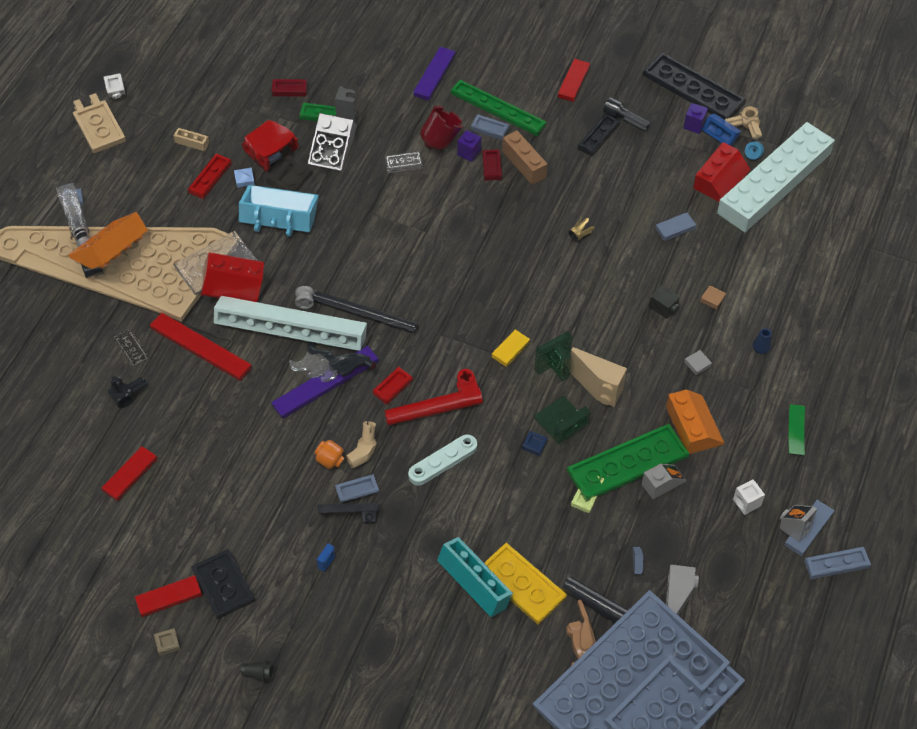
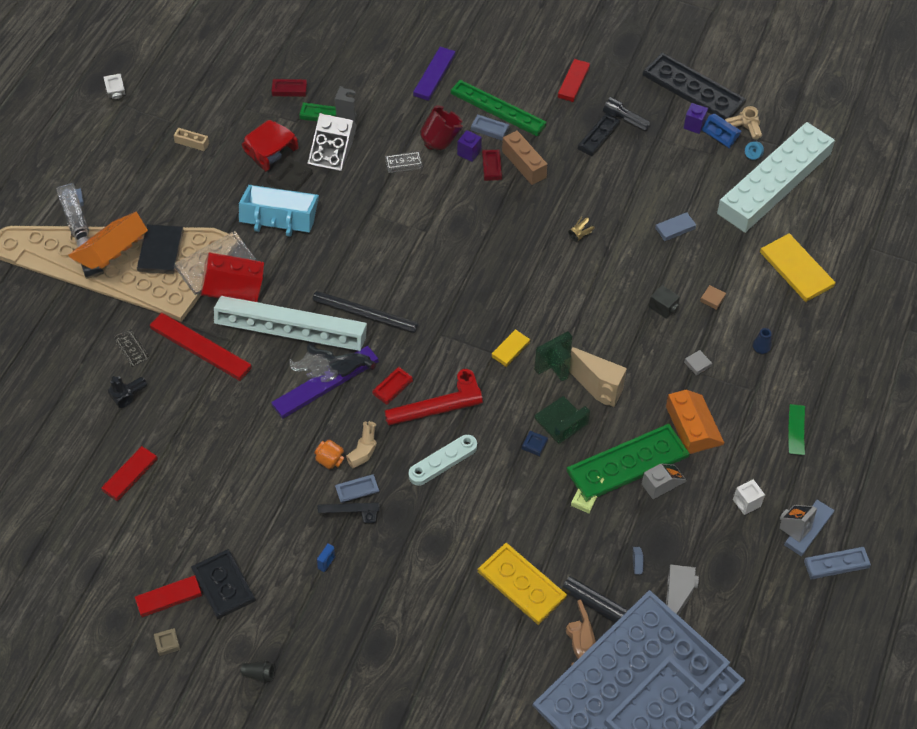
tan tile [73,93,126,154] -> none
red tile [188,153,232,199] -> none
light blue tile [234,168,255,188] -> none
light grey wheel [295,286,314,309] -> none
teal brick [437,537,513,617] -> none
red slope [693,142,751,202] -> none
none -> black tile [137,224,184,274]
none -> yellow tile [760,233,836,302]

